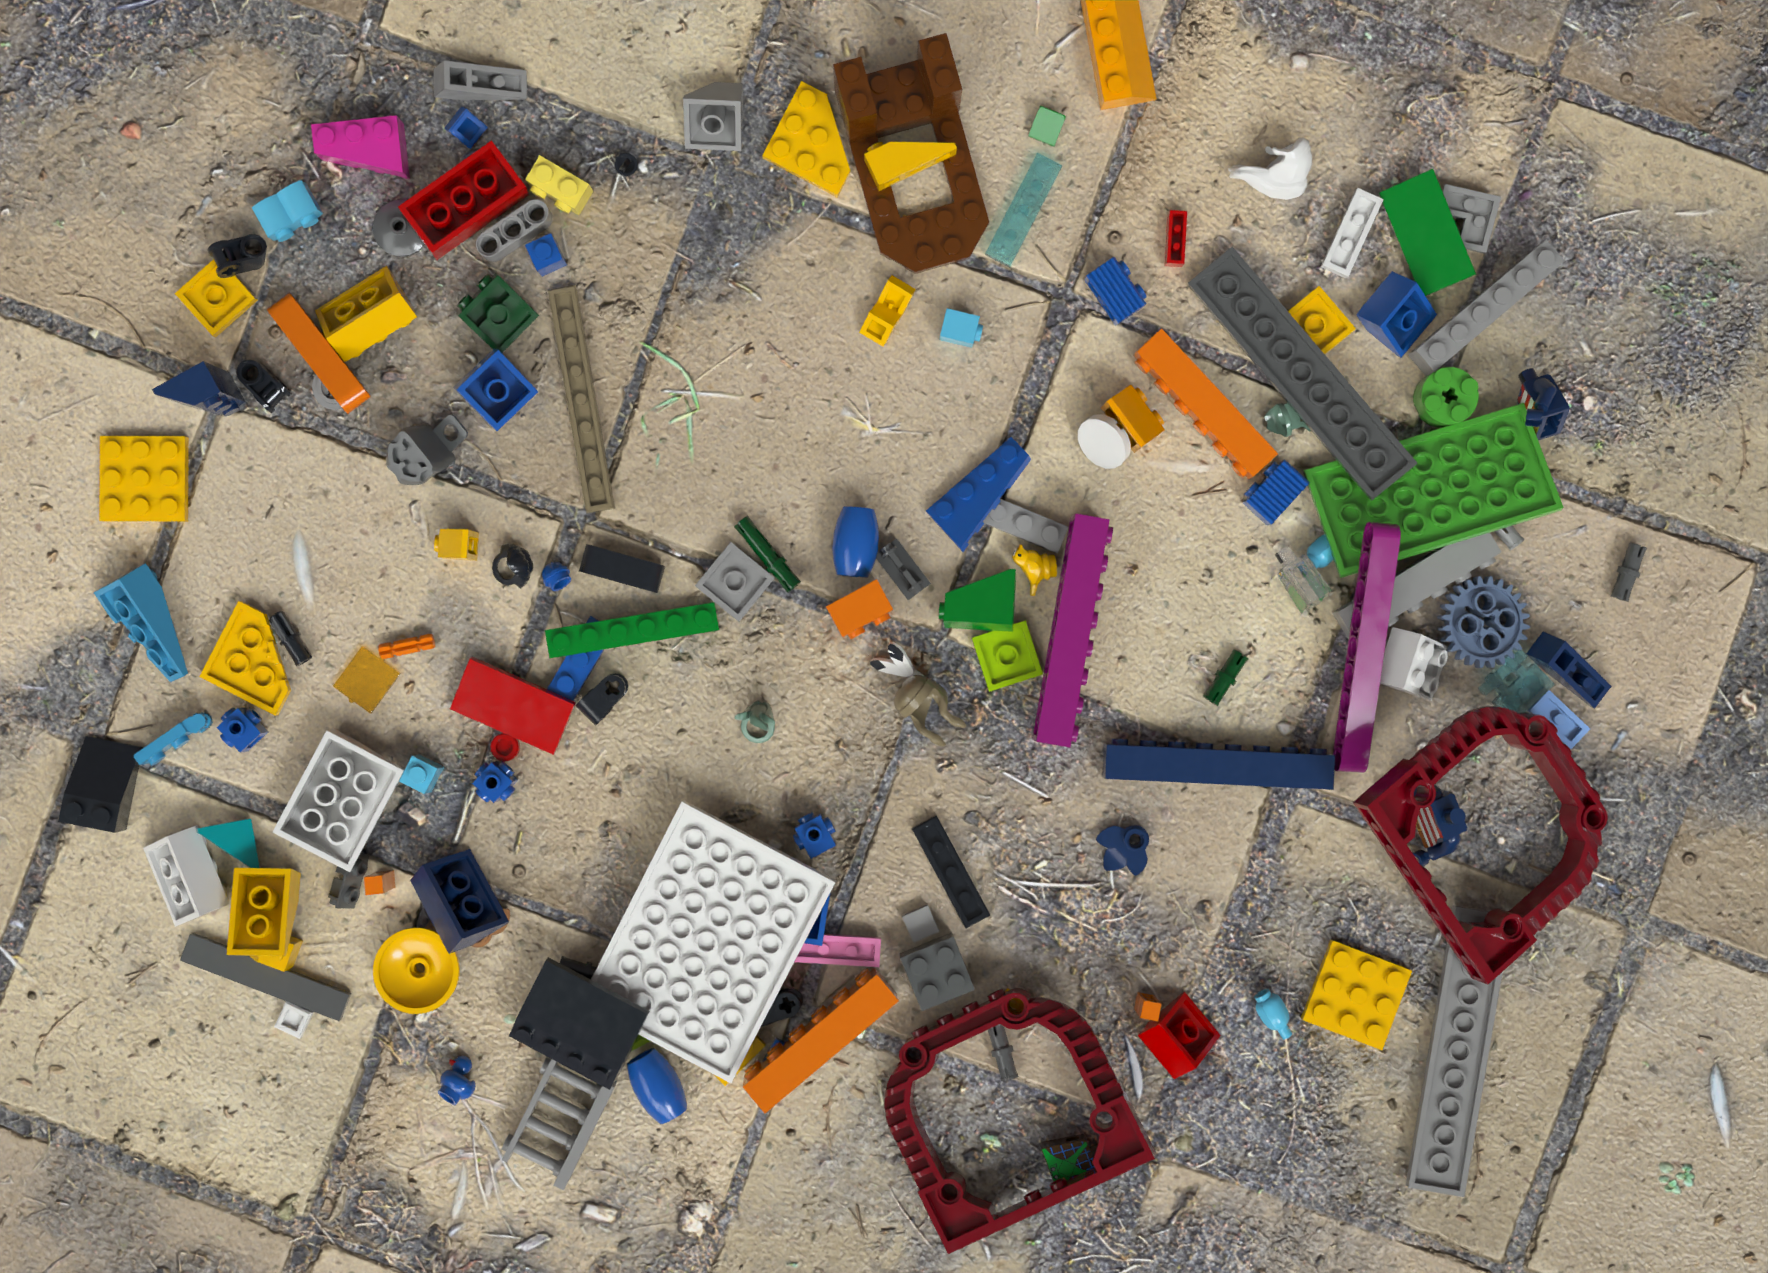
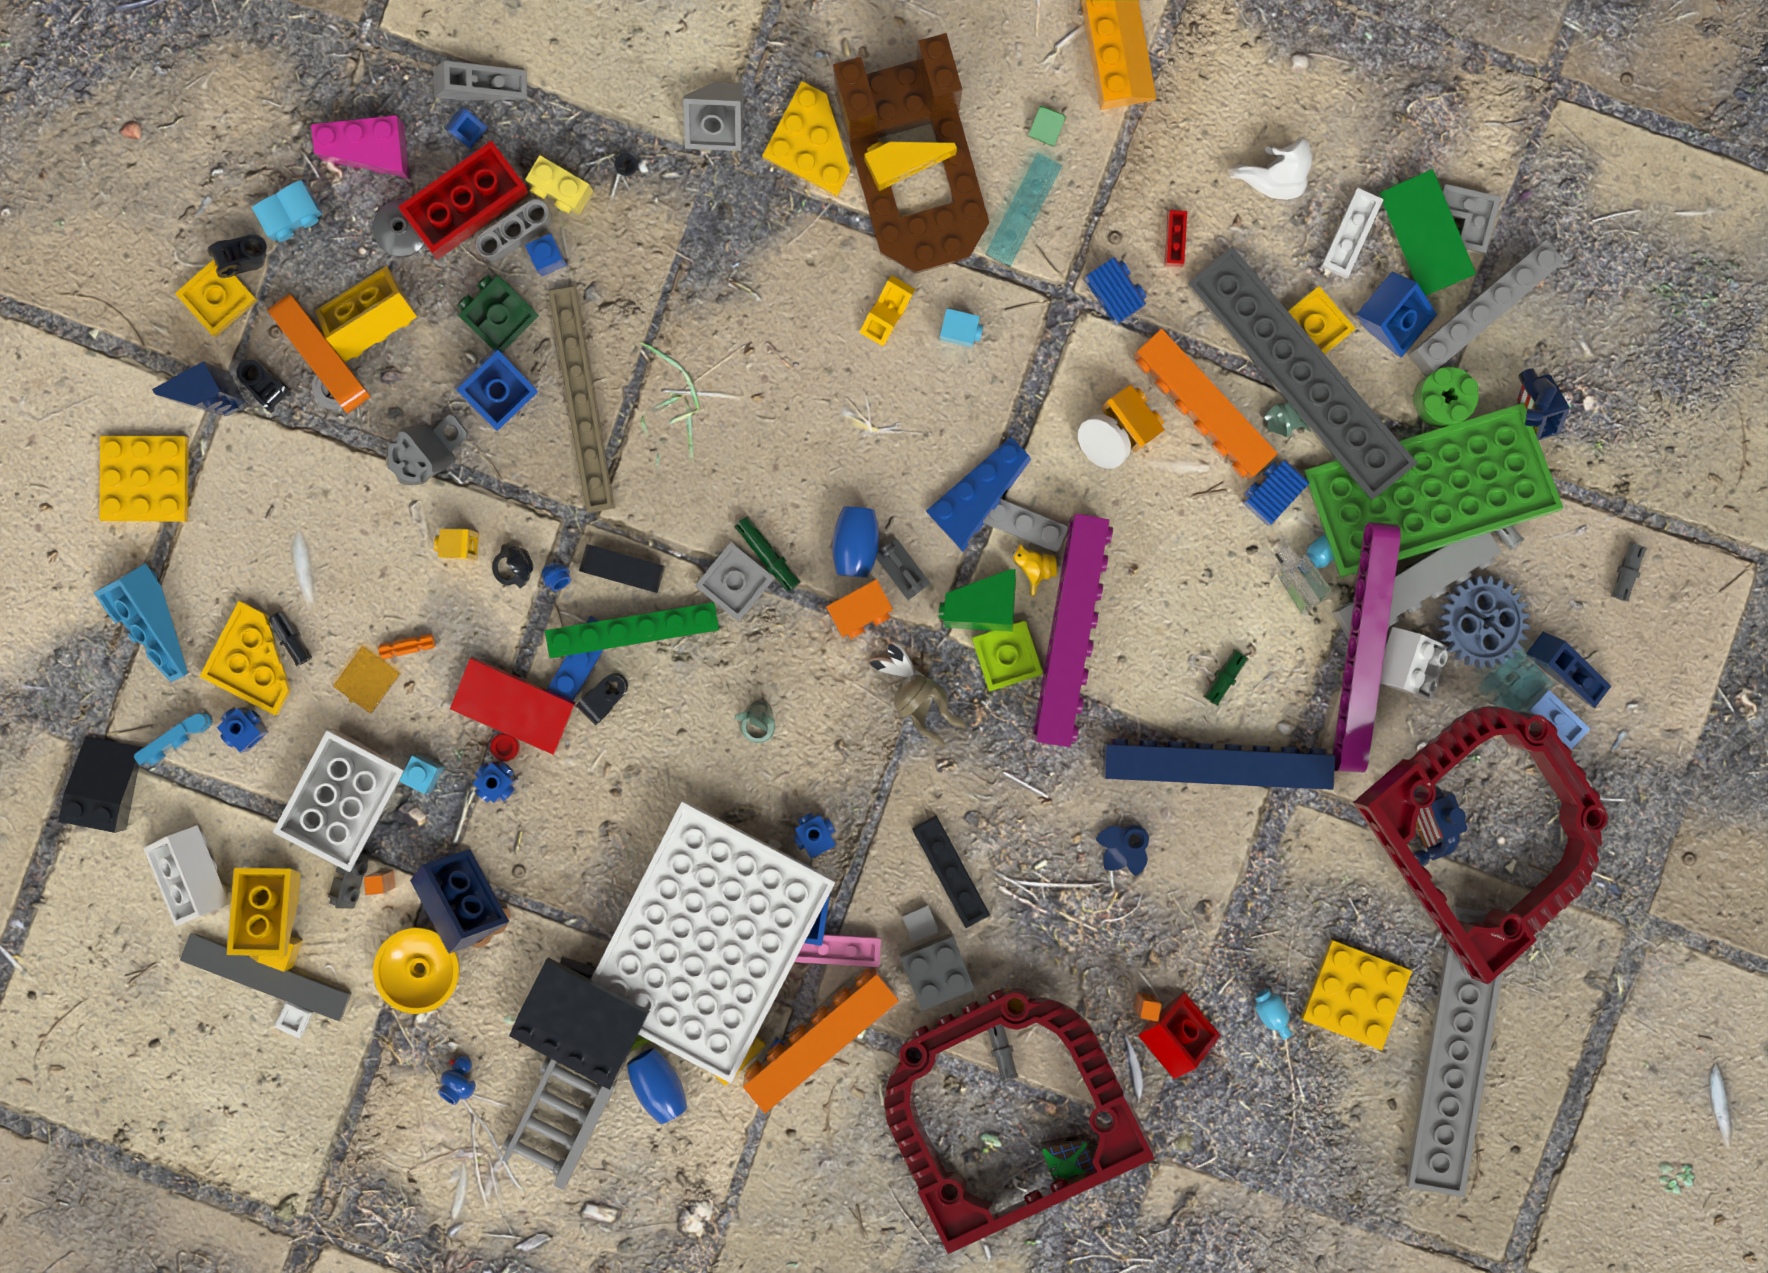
teal tile [196,819,260,868] -> none
black piece [761,988,803,1027] -> none

